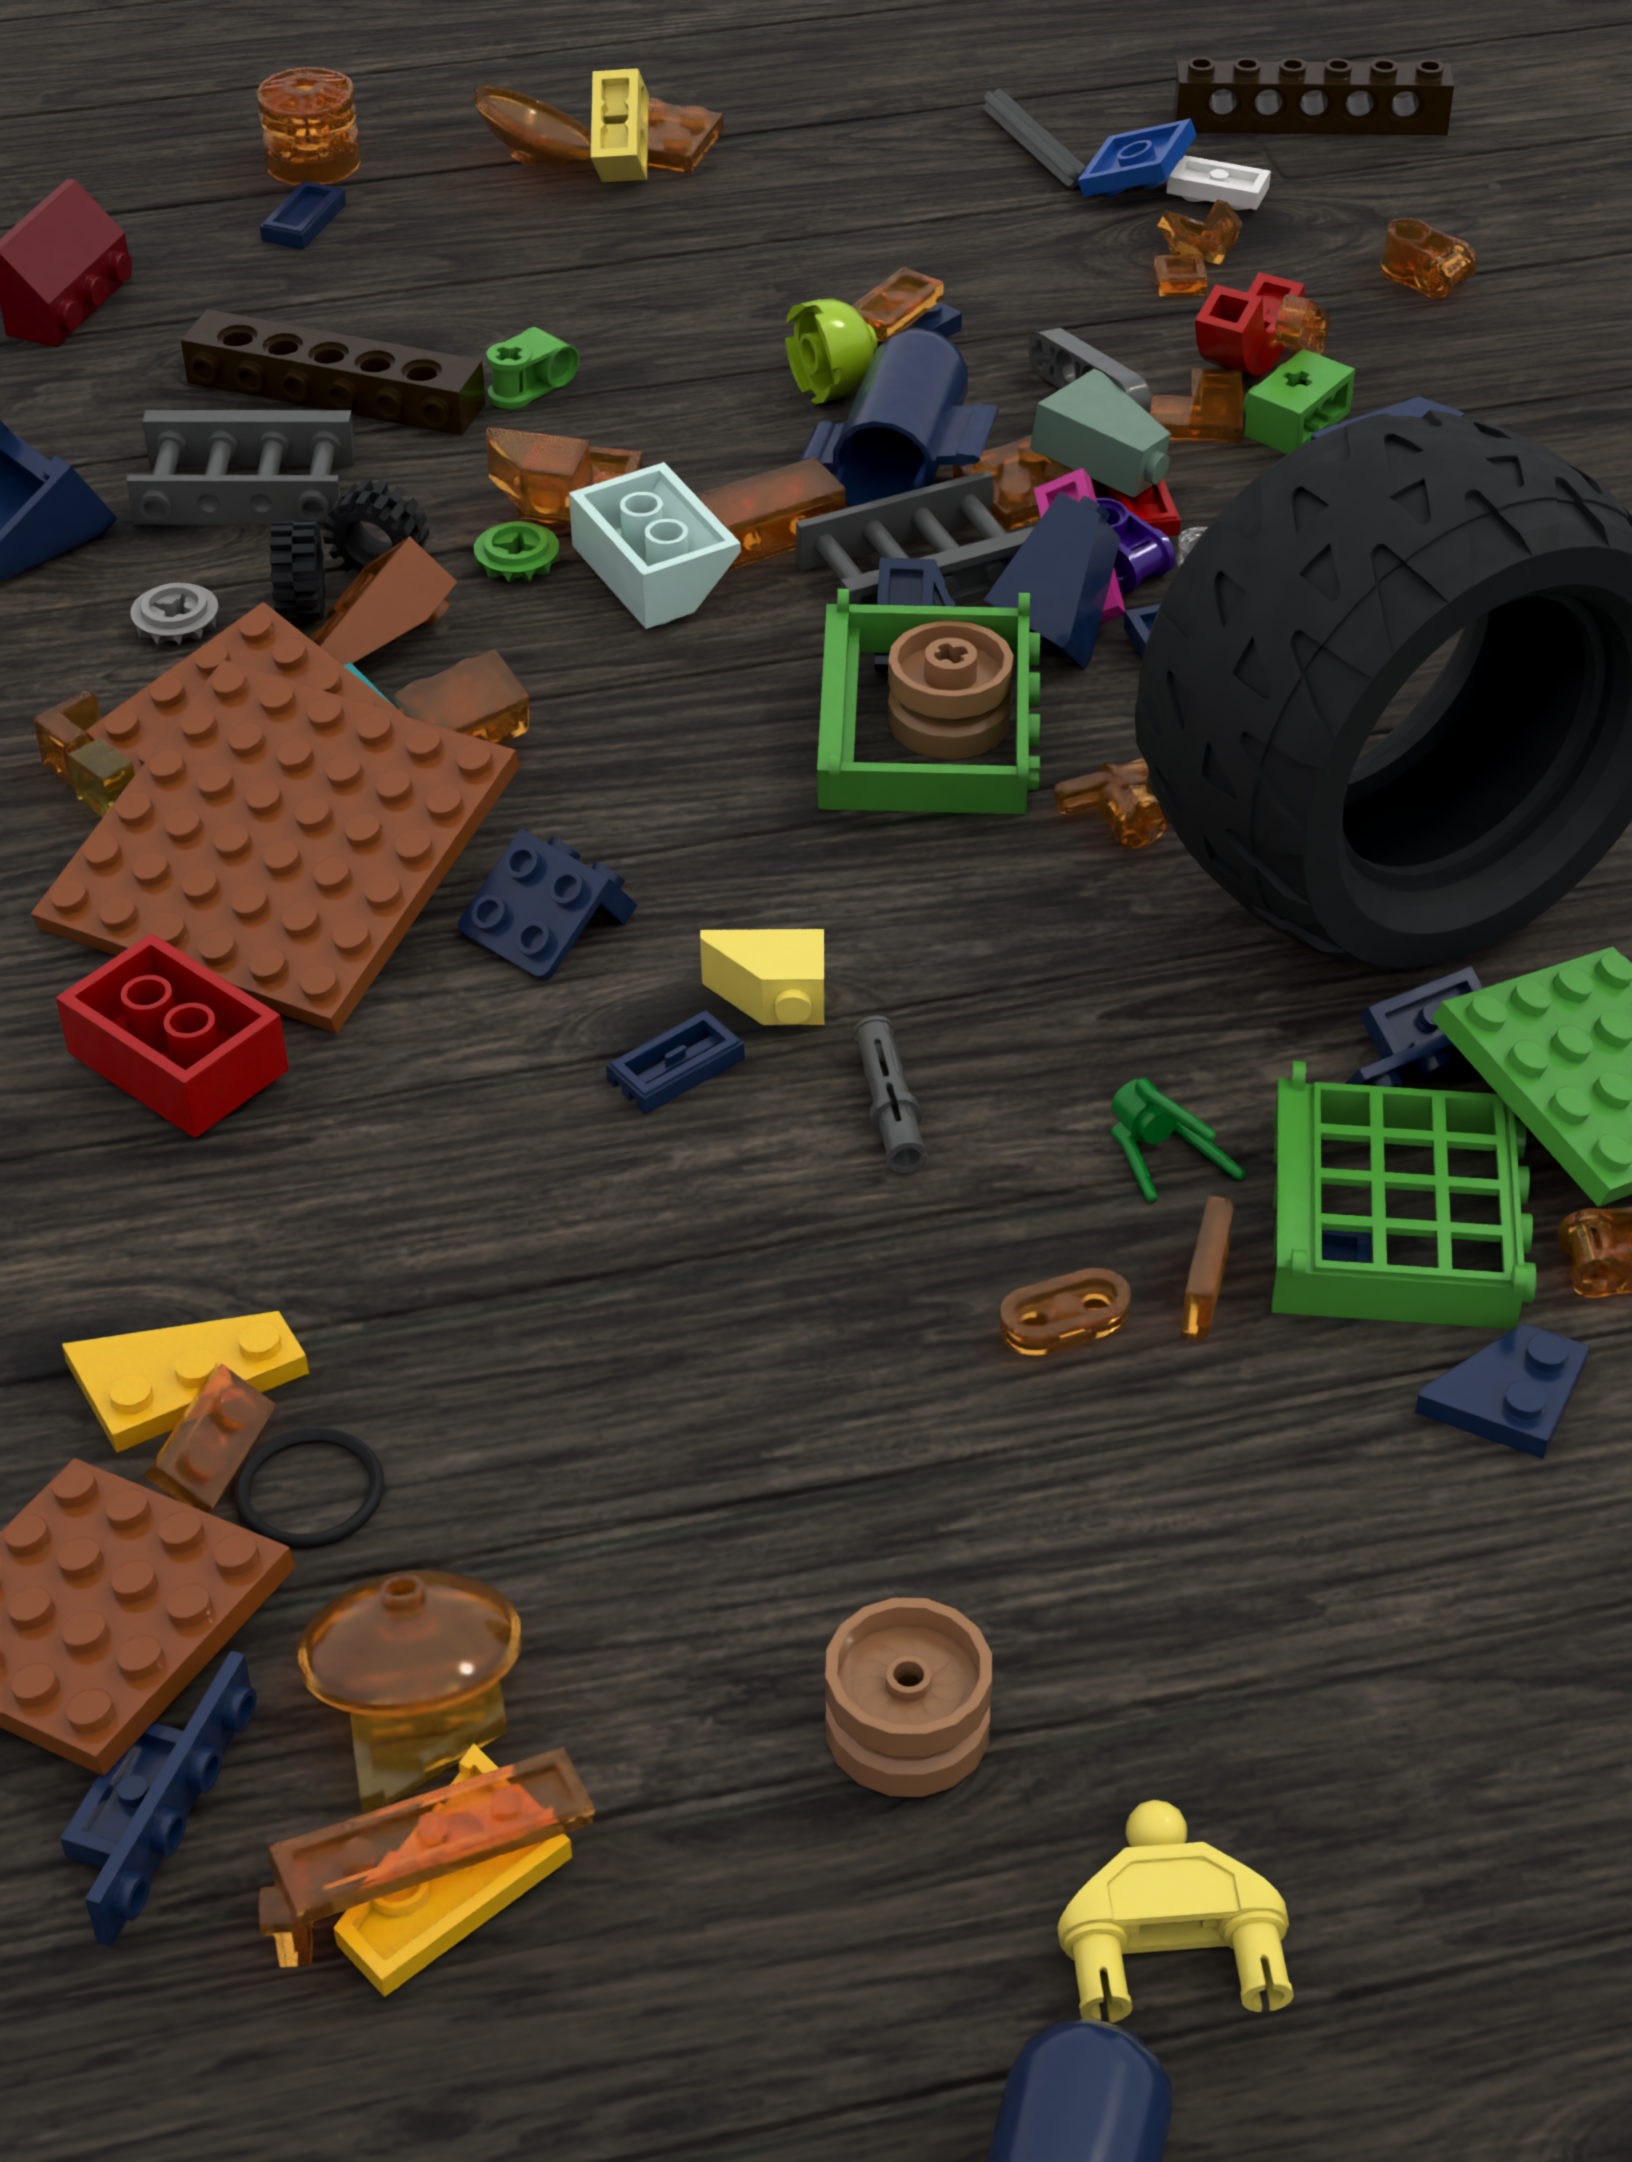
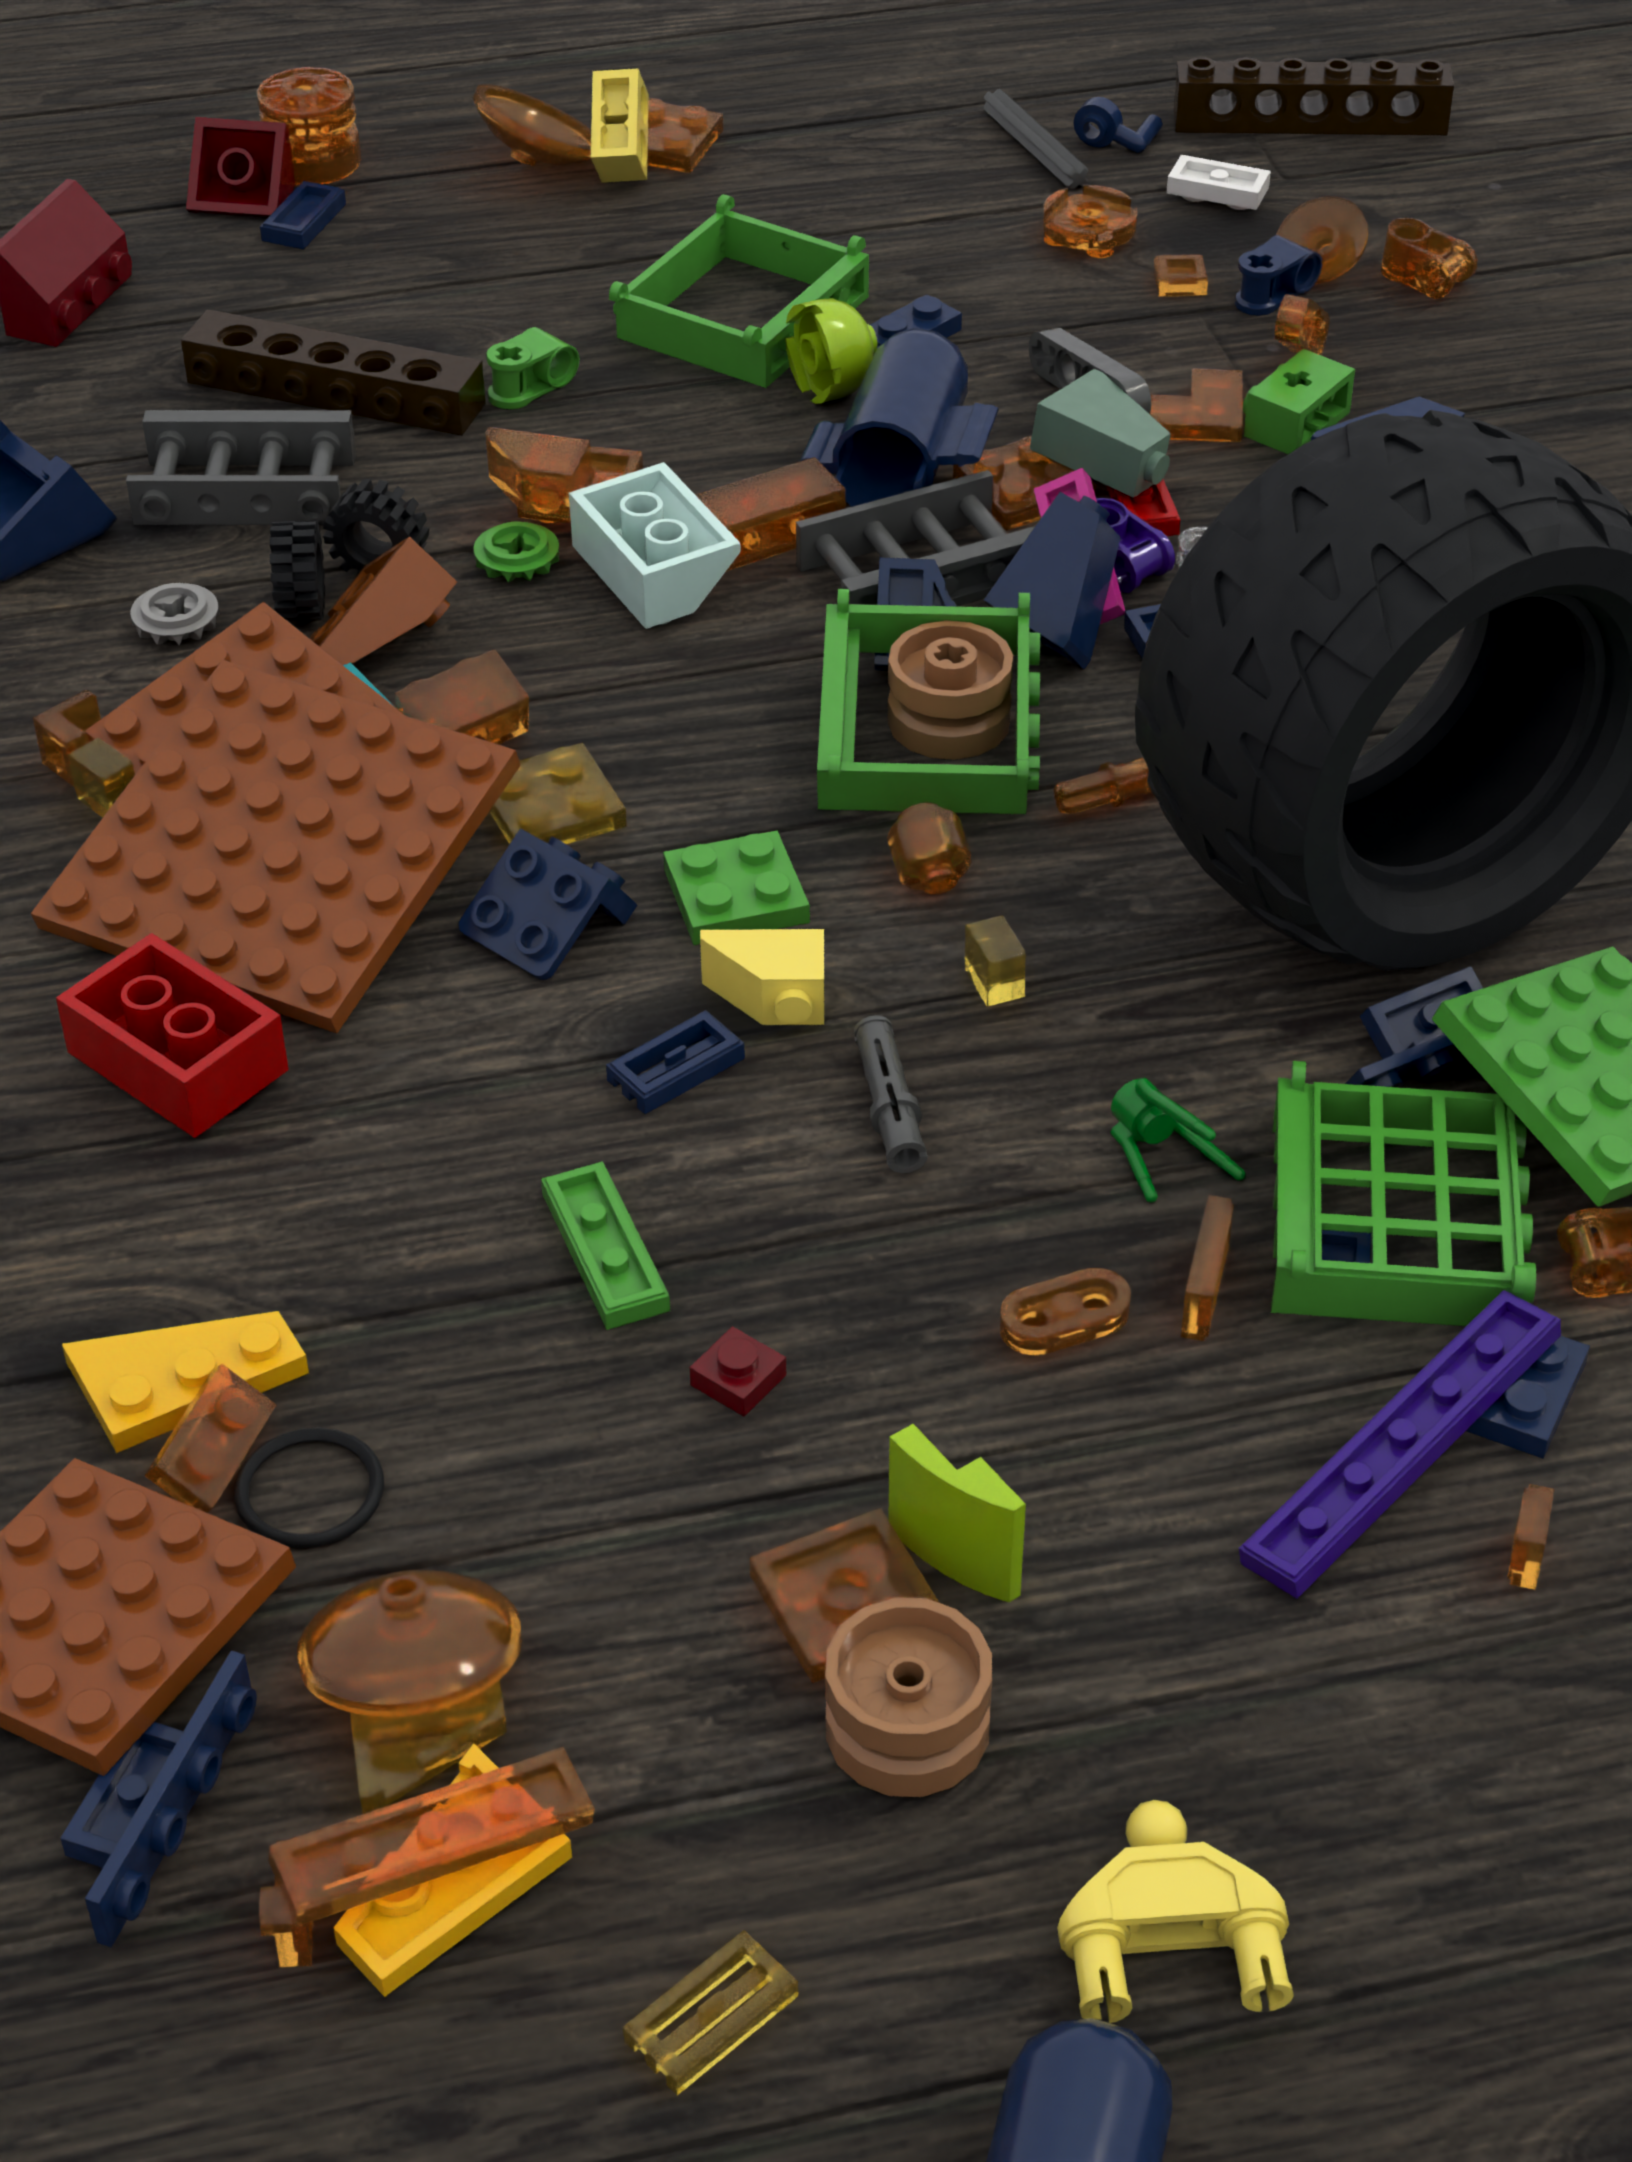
clear orange plate [852,267,944,342] -> none
blue plate [1077,119,1197,197] -> none
clear orange wheel [1097,773,1169,848] -> none
clear orange bracket [1157,199,1242,265] -> none
red arch [1195,272,1305,376] -> none
none -> dark red slope [186,117,295,217]
none -> clear yellow plate [490,742,627,844]
none -> bright green tile [541,1161,670,1330]
none -> bright green window [609,194,869,388]
none -> clear yellow tile [623,1930,798,2096]
none -> bright green plate [663,830,810,945]
none -> dark red plate [689,1326,787,1417]
none -> clear orange plate [749,1508,940,1683]
none -> clear orange head [887,803,972,894]
none -> lime slope [888,1424,1026,1602]
none -> clear yellow piece [965,915,1026,1007]
none -> clear orange plate [1042,185,1138,258]
none -> dark blue plate [1074,97,1163,153]
none -> dark blue piece [1235,235,1322,316]
none -> dark purple tile [1239,1290,1561,1599]
none -> clear orange dish [1276,196,1369,284]
none -> clear orange tile [1507,1484,1554,1590]

